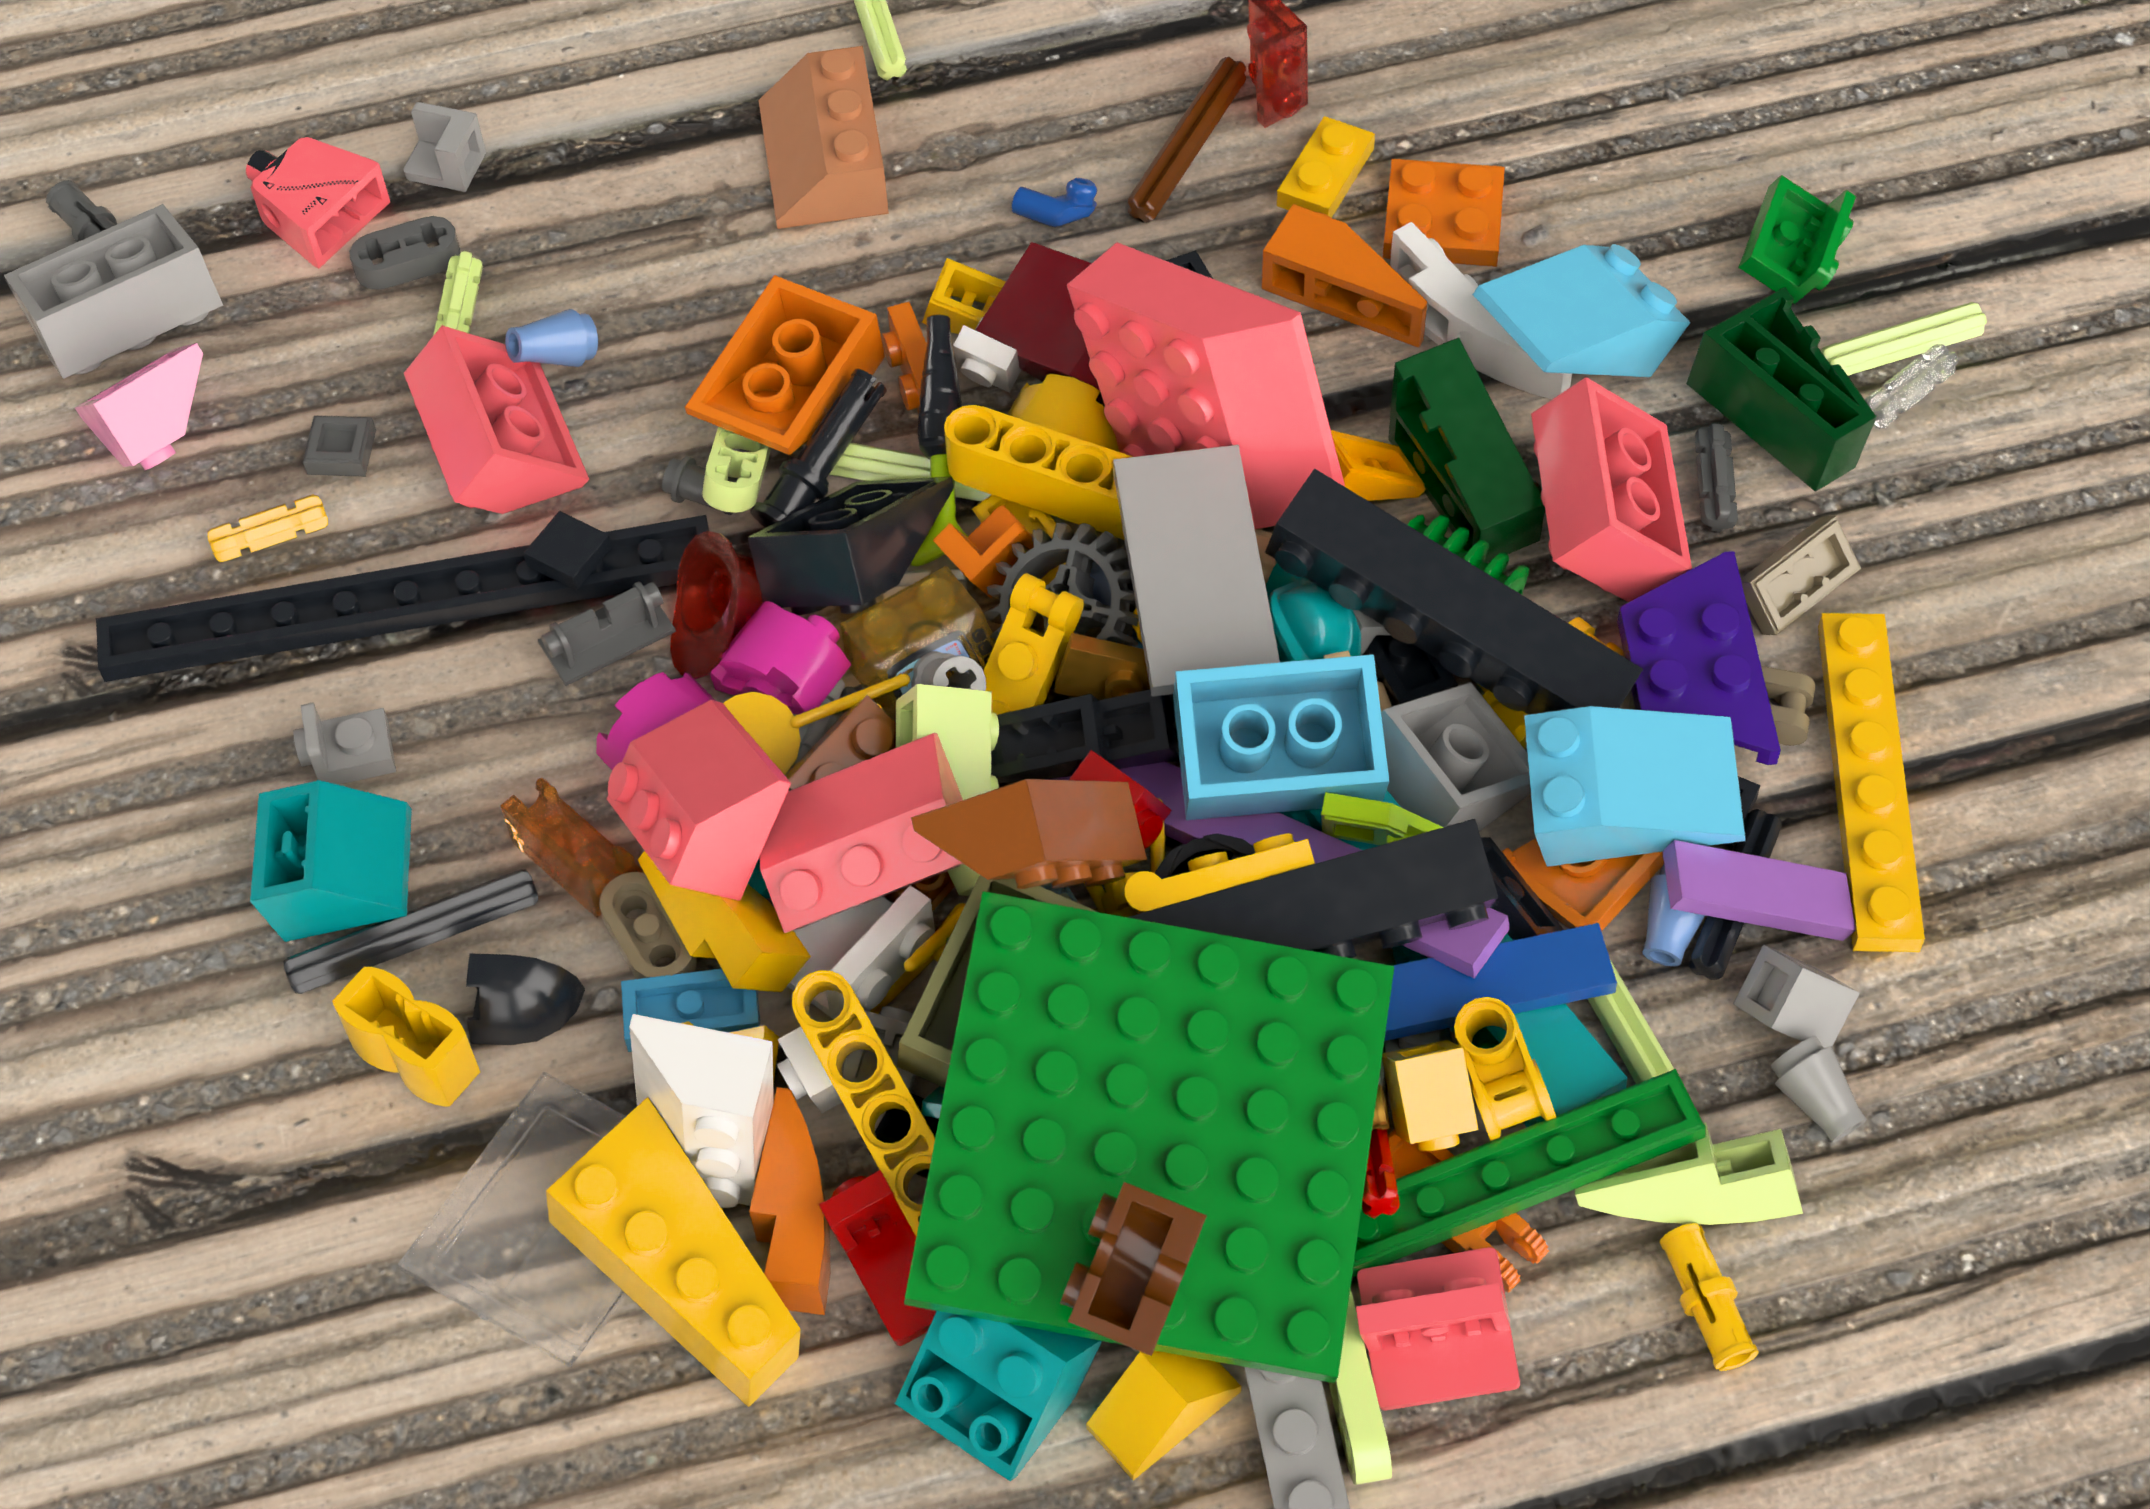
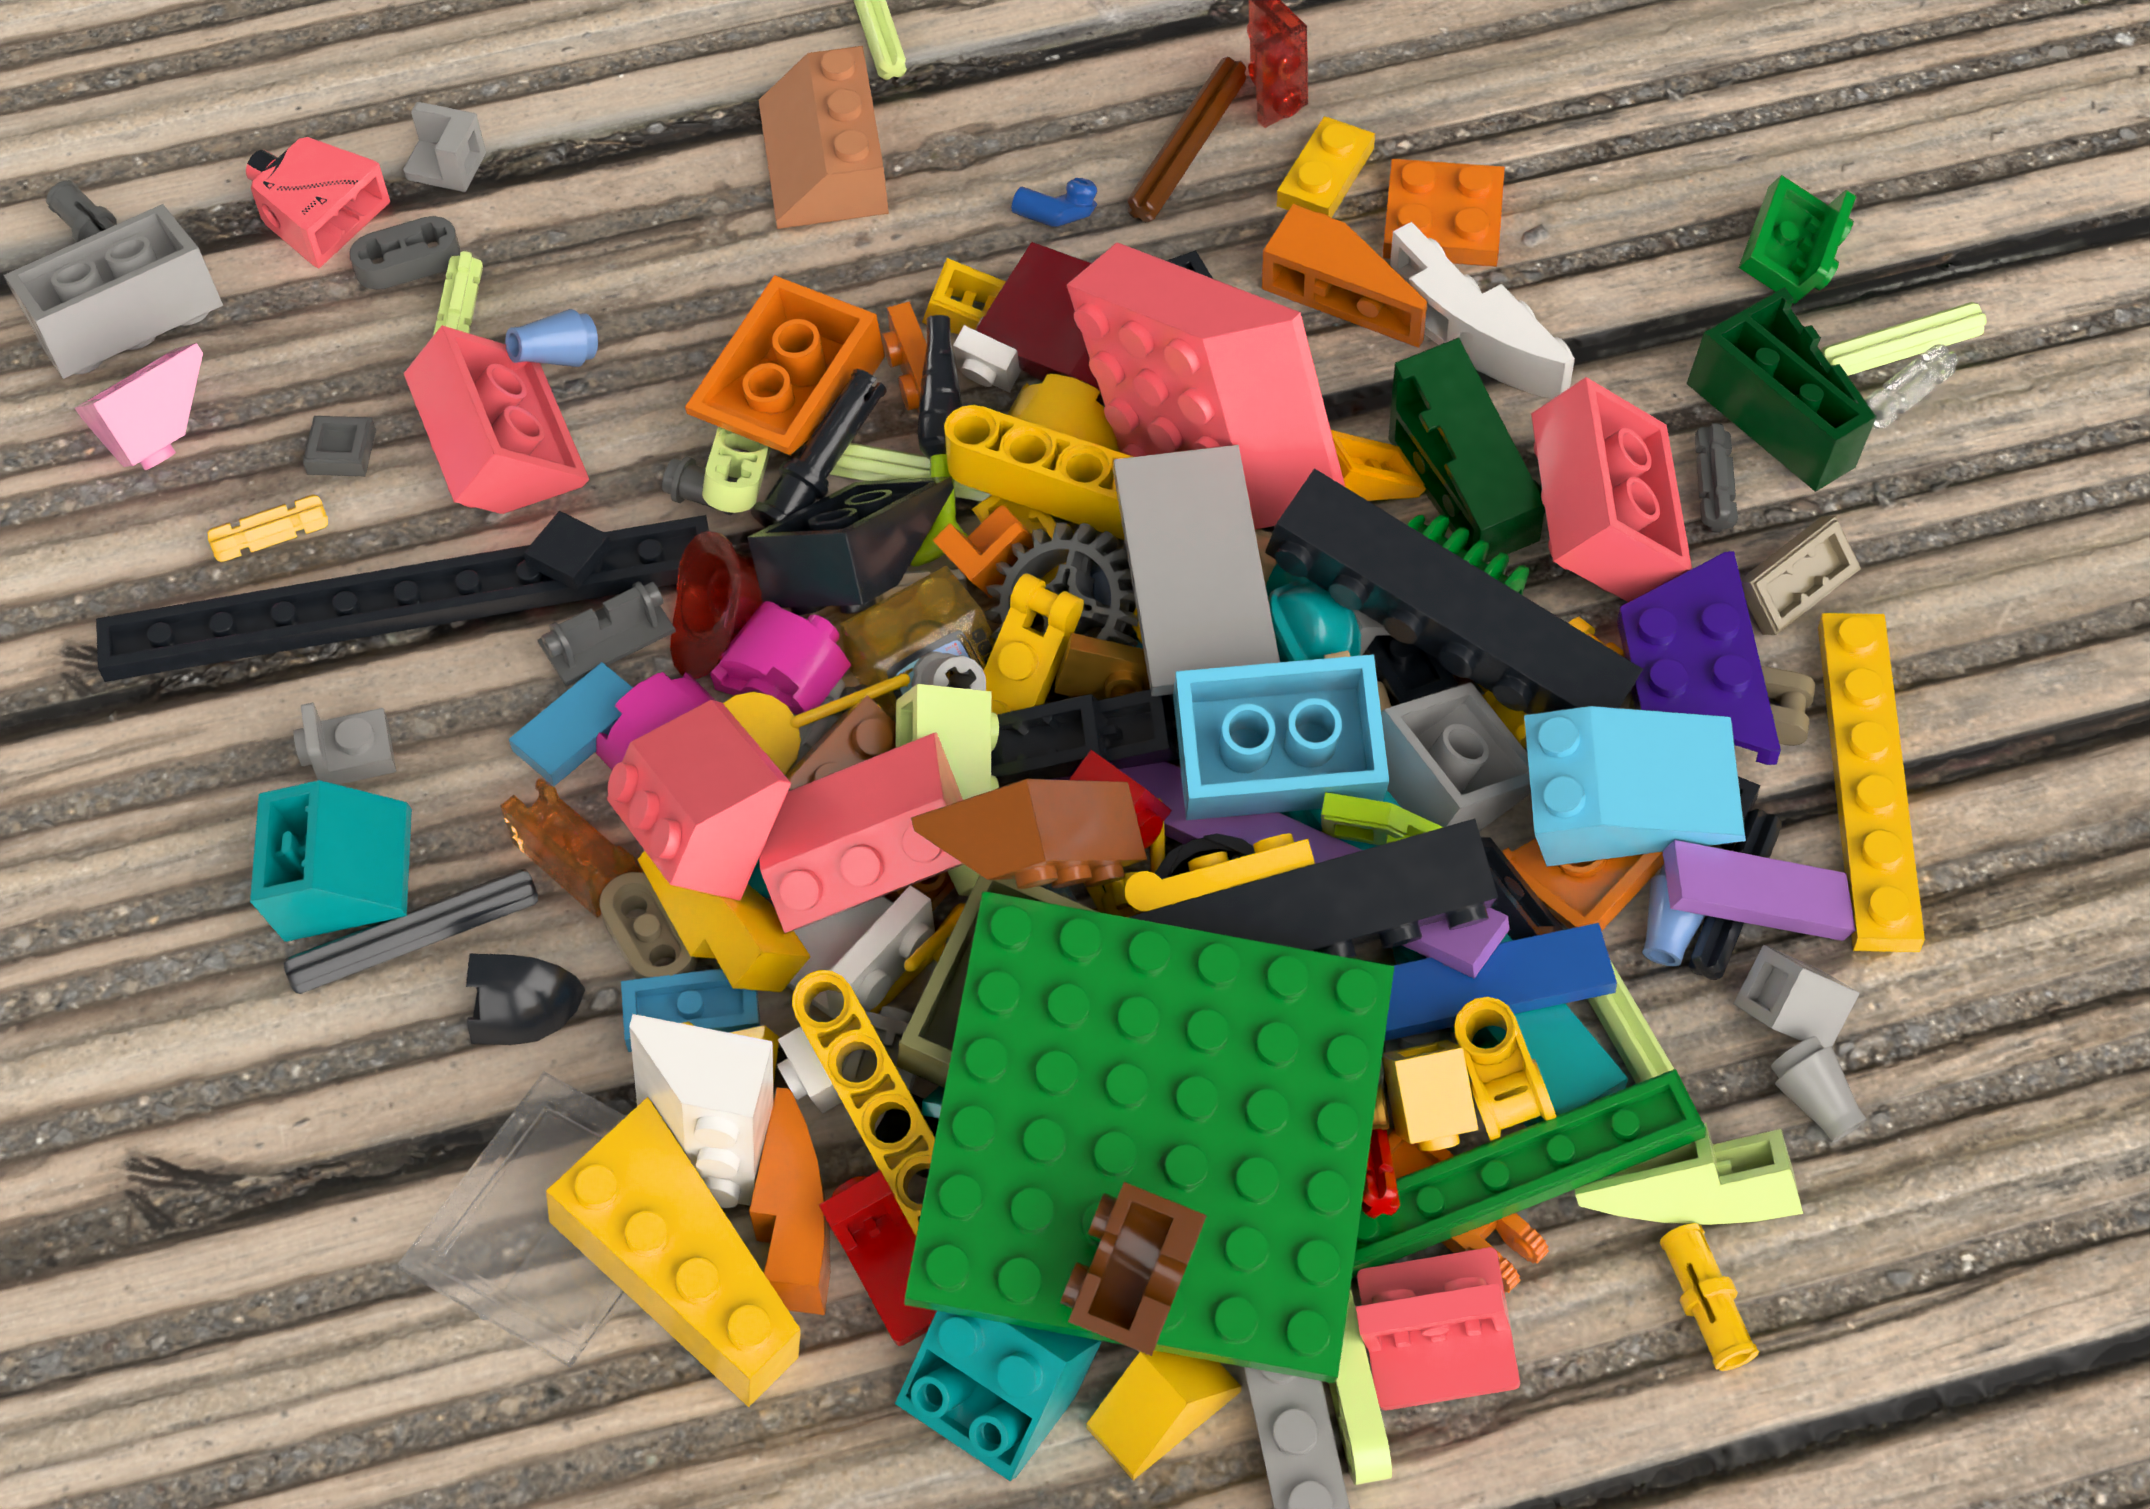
yellow brick [332,966,480,1107] -> none
medium azure slope [1473,244,1691,377] -> none
none -> dark azure tile [509,662,633,786]

